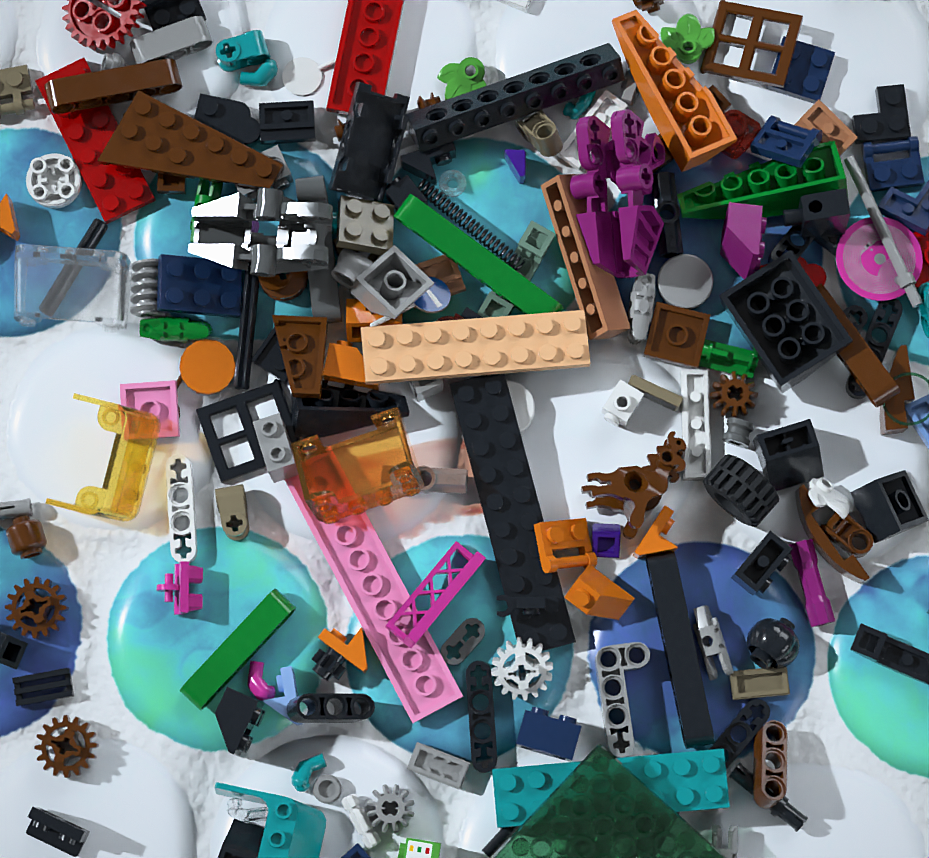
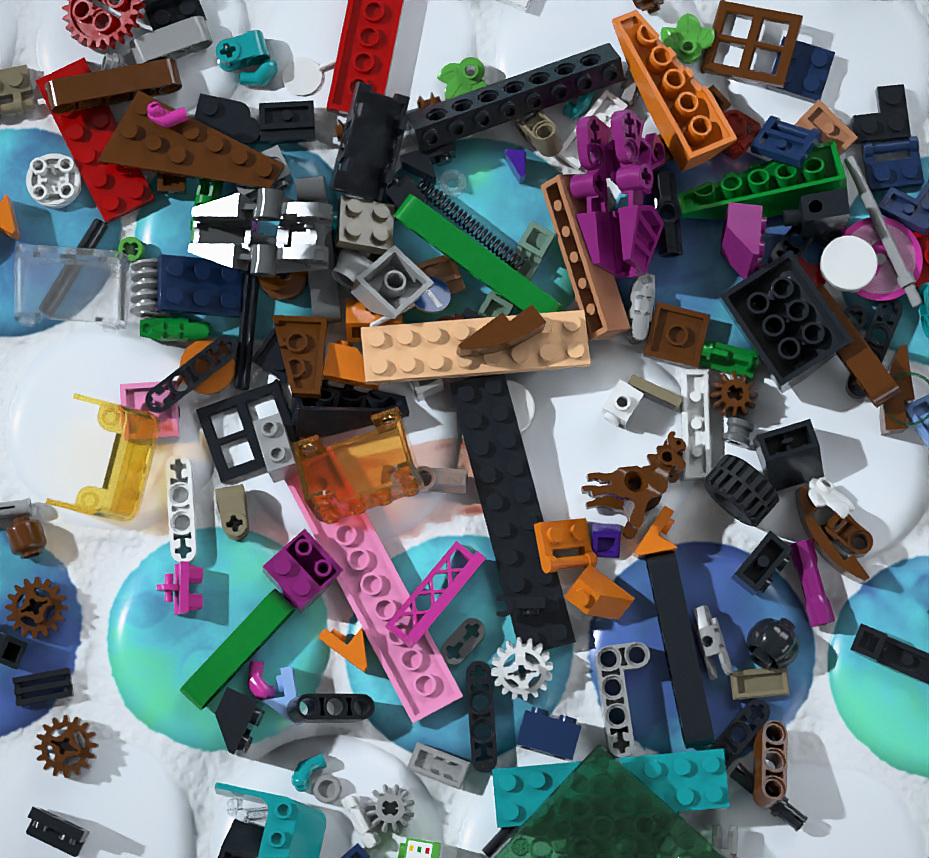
black gear [312,646,347,682] -> none
light grey tile [657,254,713,310] -> none
black slope [850,470,929,544] -> none
none -> bright green bush [118,237,145,263]
none -> black beam [145,336,237,414]
none -> dark pink arm [147,102,189,128]
none -> magenta slope [262,529,343,613]
none -> reddish brown slope [456,305,546,357]
none -> white tile [820,236,877,293]

